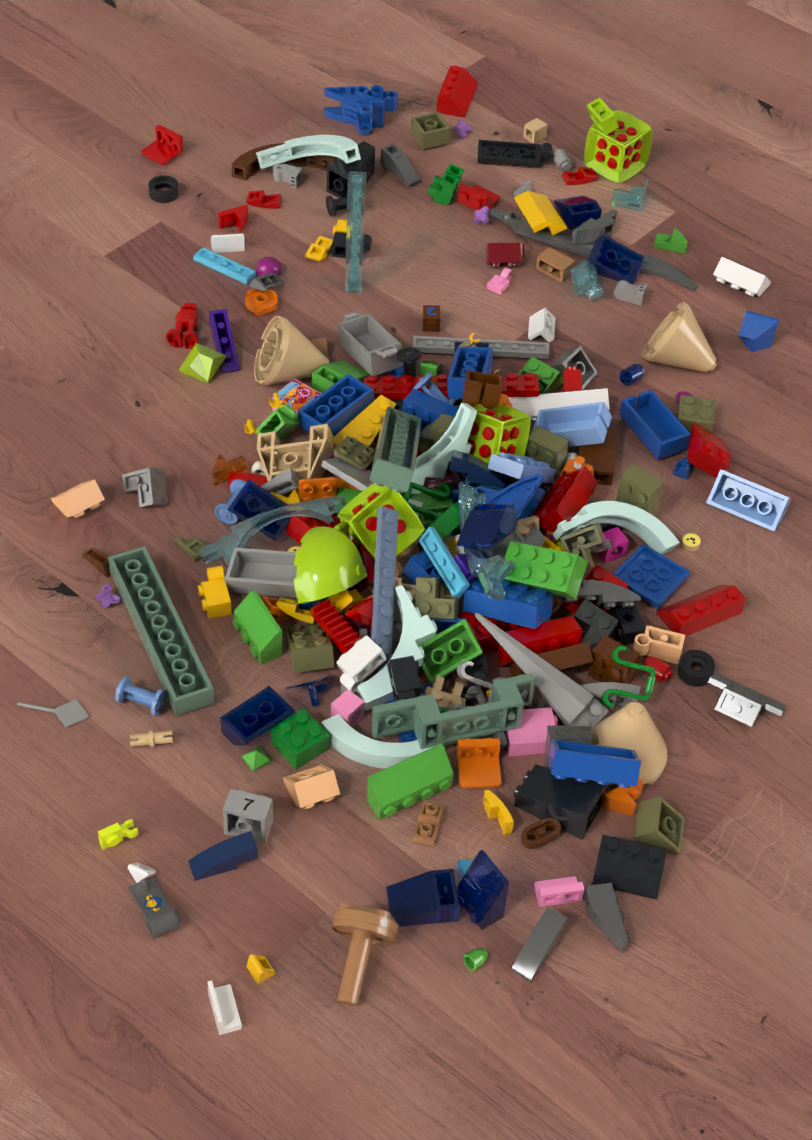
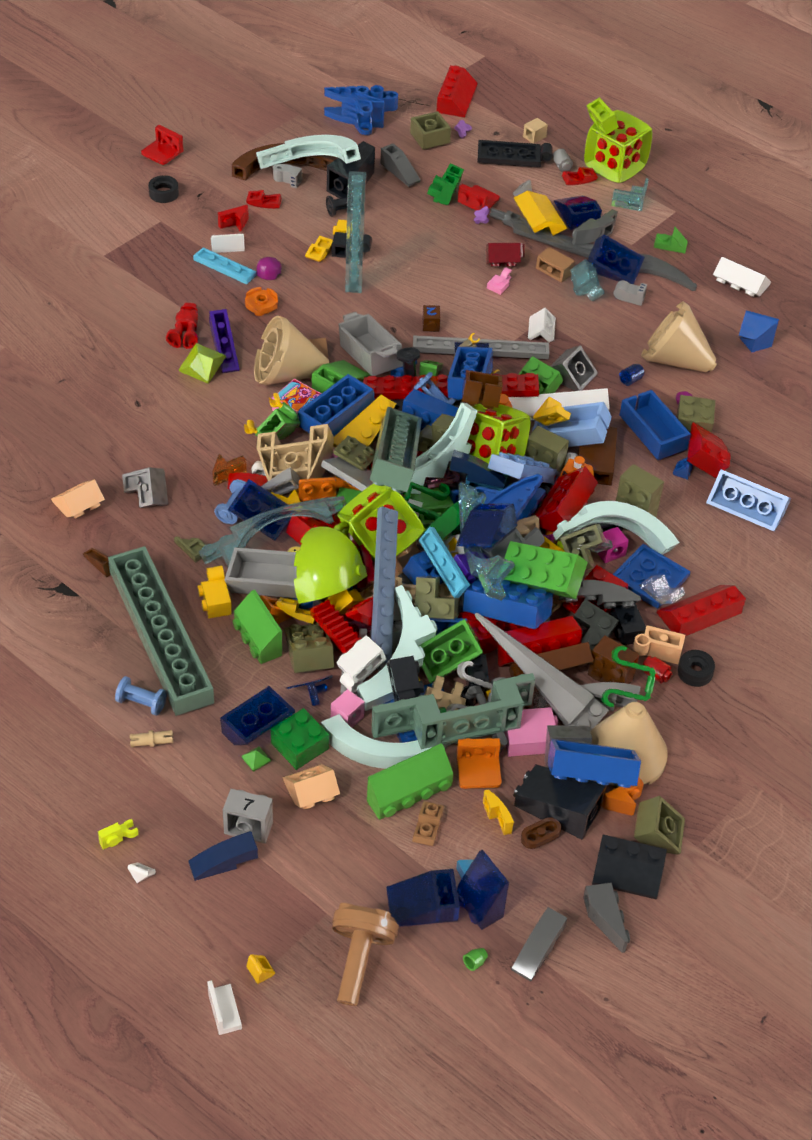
light grey piece [17,699,89,728] -> none
medium lavender piece [95,584,121,609] -> none
dark grey door [129,877,182,939] -> none
dark grey slope [249,272,283,291] -> none
bright pink panel [534,876,584,907] -> none
red slope [562,366,582,392] -> none
tile [682,533,701,551] -> none
plate [708,674,785,727] -> none
none -> yellow slope [533,397,571,426]
none -> clear slope [639,575,686,604]

